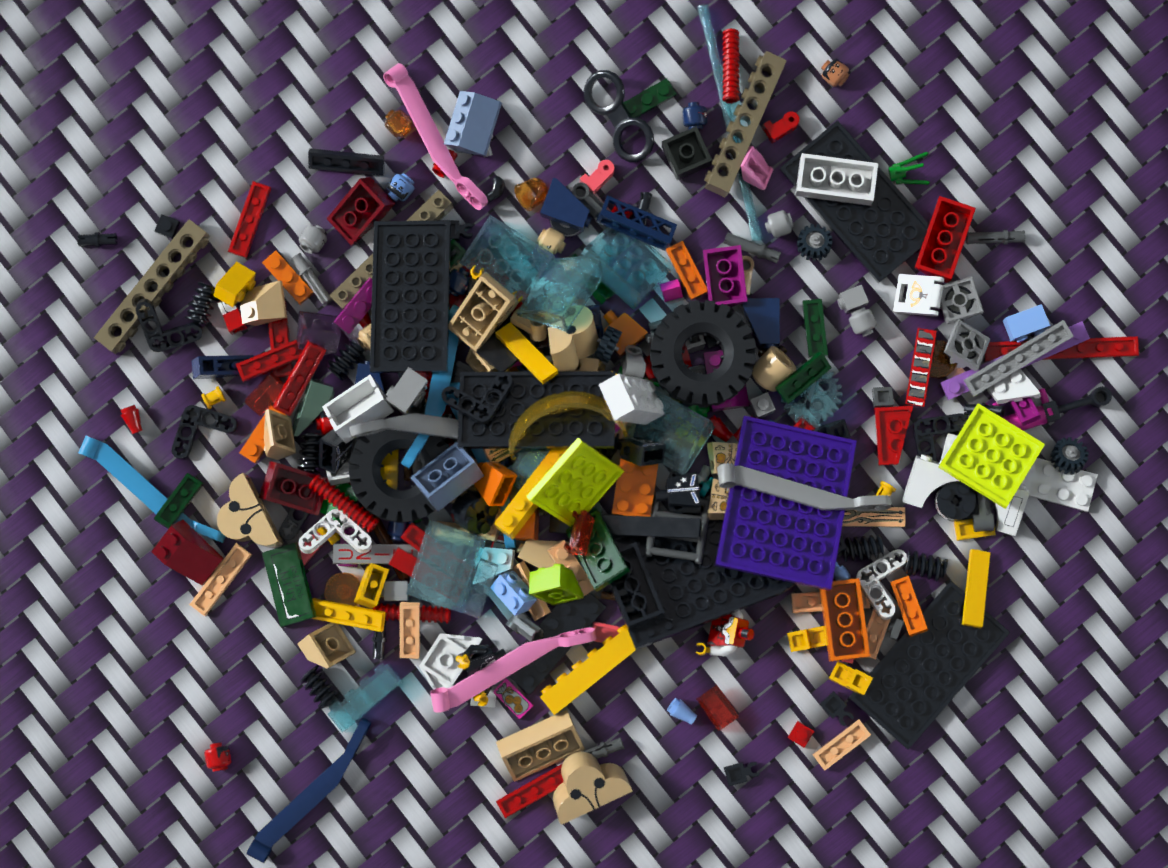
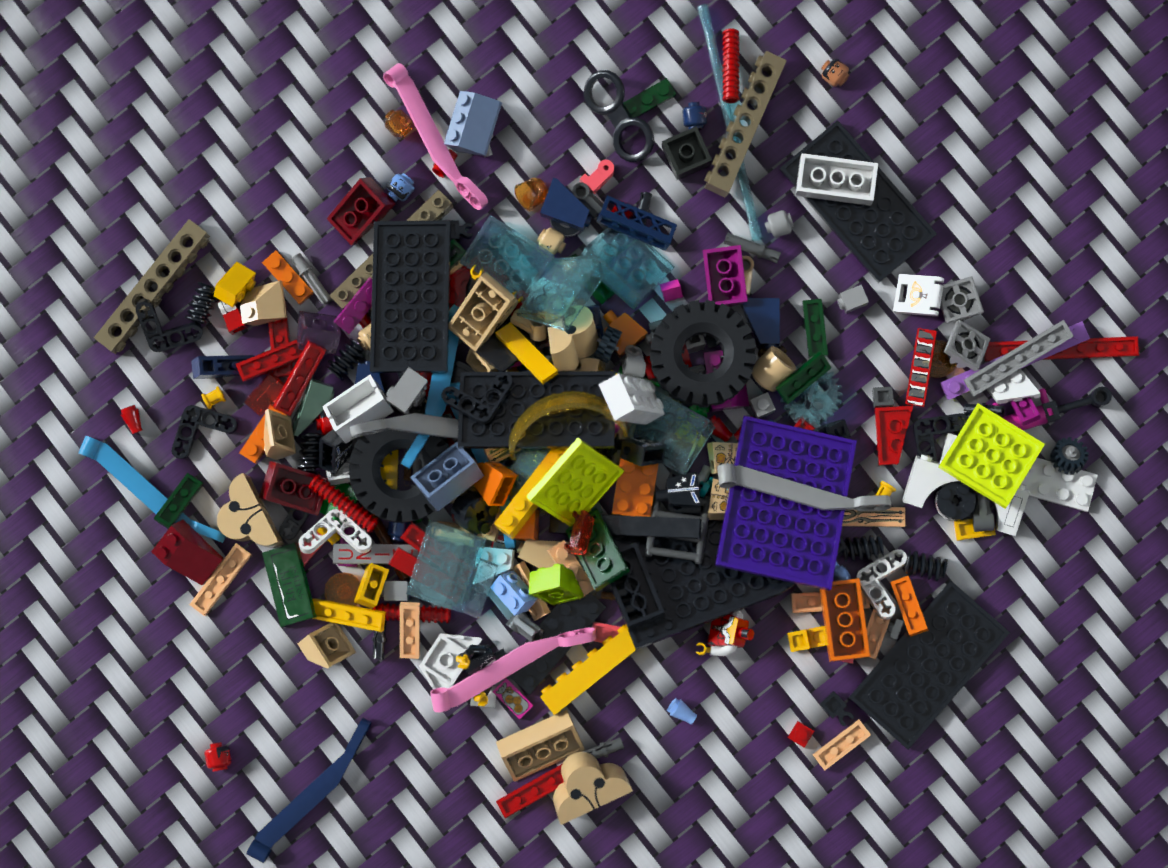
black pin [77,232,118,247] -> none
black plate [154,214,180,239] -> none
red tile [228,181,272,259] -> none
light grey head [299,225,327,254] -> none
black piece [300,665,341,709] -> none
black plate [308,148,384,176] -> none
clear light blue brick [327,663,404,732] -> none
dark blue head [450,267,470,297] -> none
black arm [485,176,505,203] -> none
orange plate [665,241,708,300] -> none
clear red hinge [696,685,739,731] -> none
black plate [723,762,760,786] -> none
bright pink slope [741,146,773,190] -> none
red leg [762,111,799,144] -> none
black wheel [797,224,832,261] -> none
yellow slope [829,661,873,695] -> none
light grey head [849,307,877,337] -> none
green plant [888,152,930,185] -> none
red slope [914,196,976,283] -> none
yellow tile [962,549,990,629] -> none
dark grey pin [966,229,1025,245] -> none
light blue brick [1003,304,1050,343] -> none

